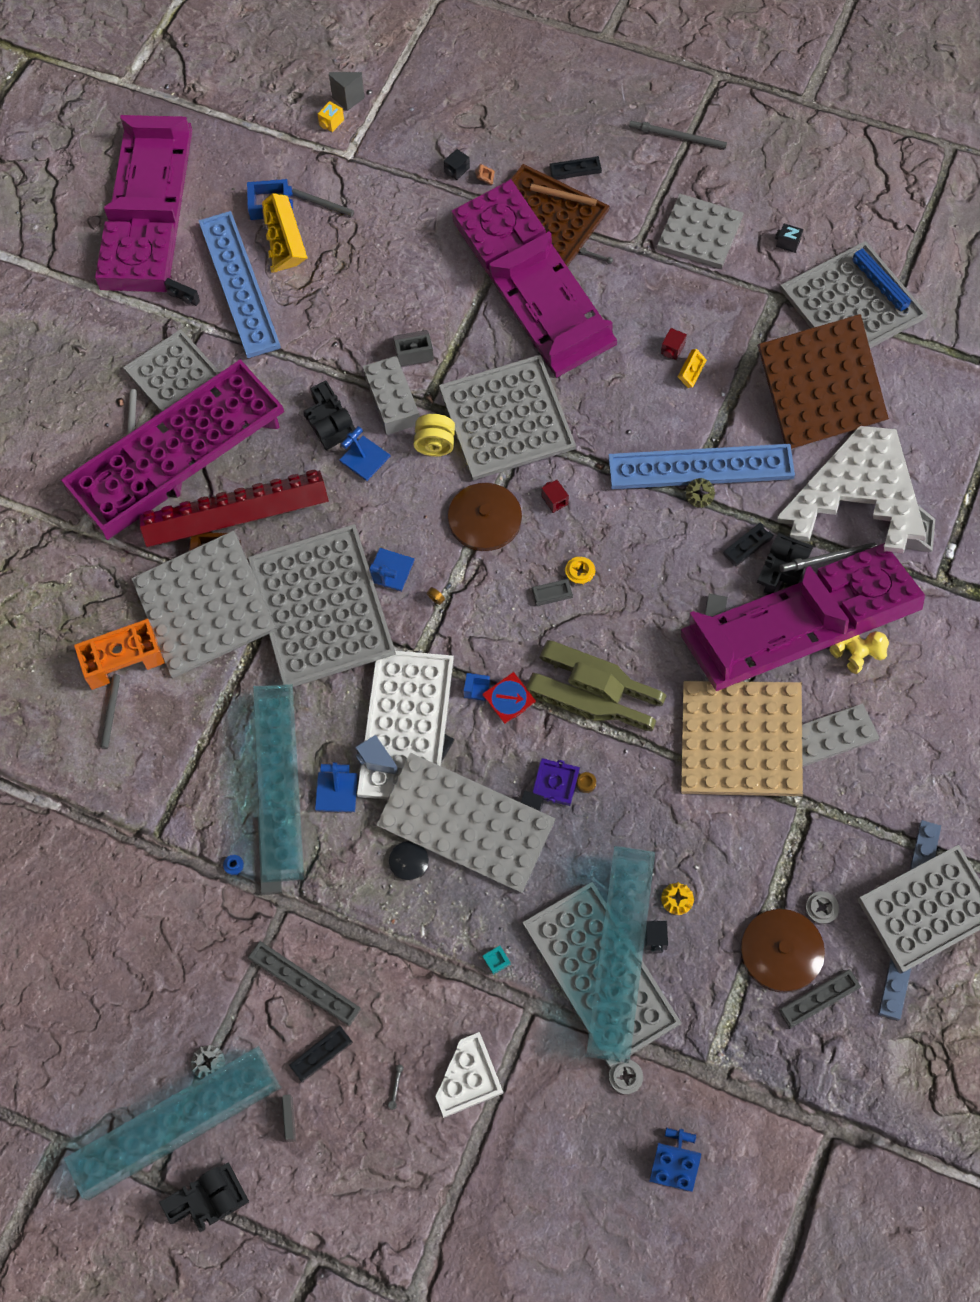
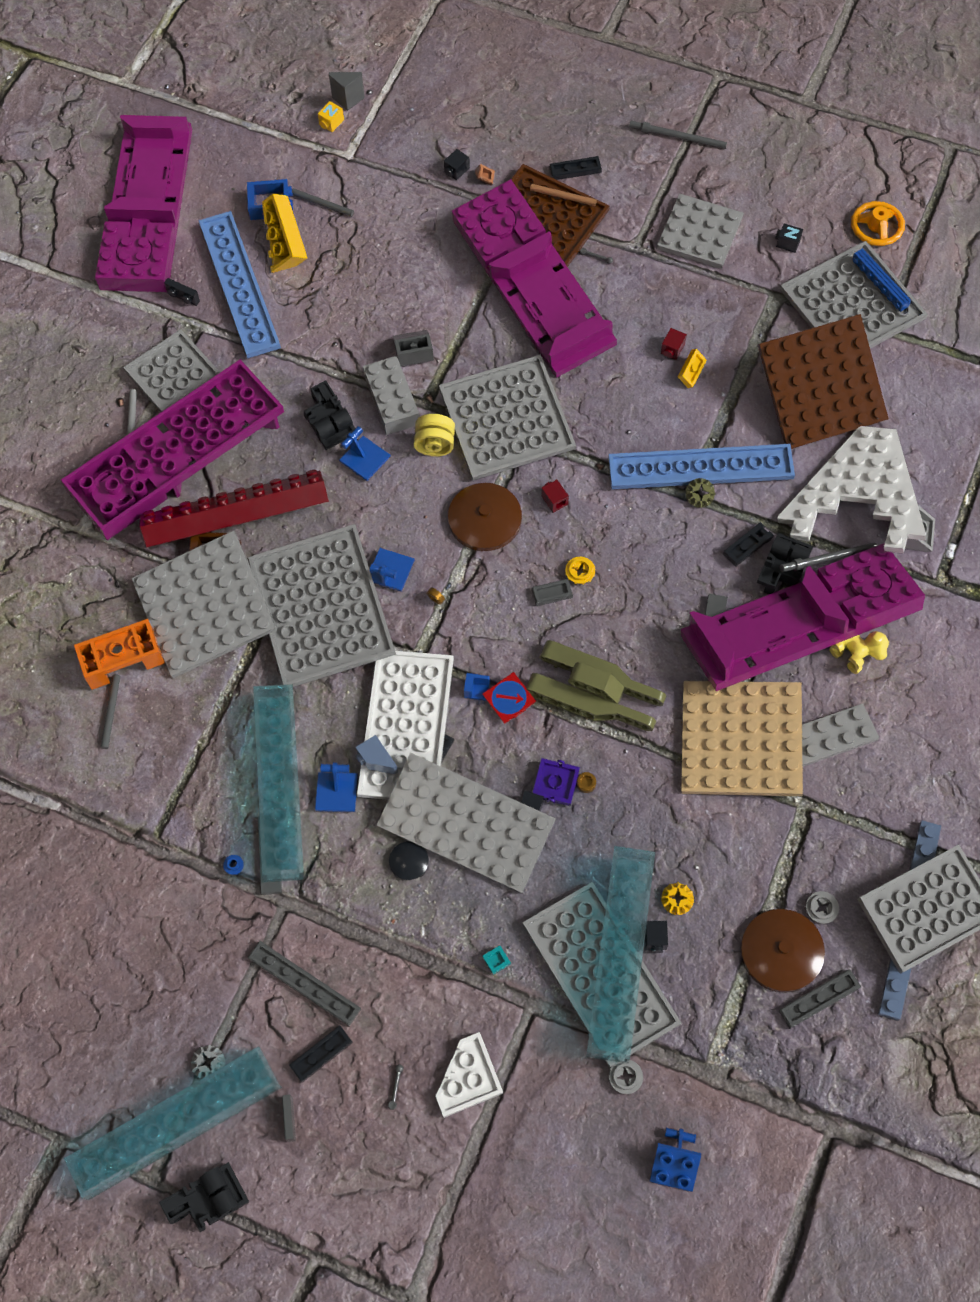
none -> light orange piece [851,201,905,246]

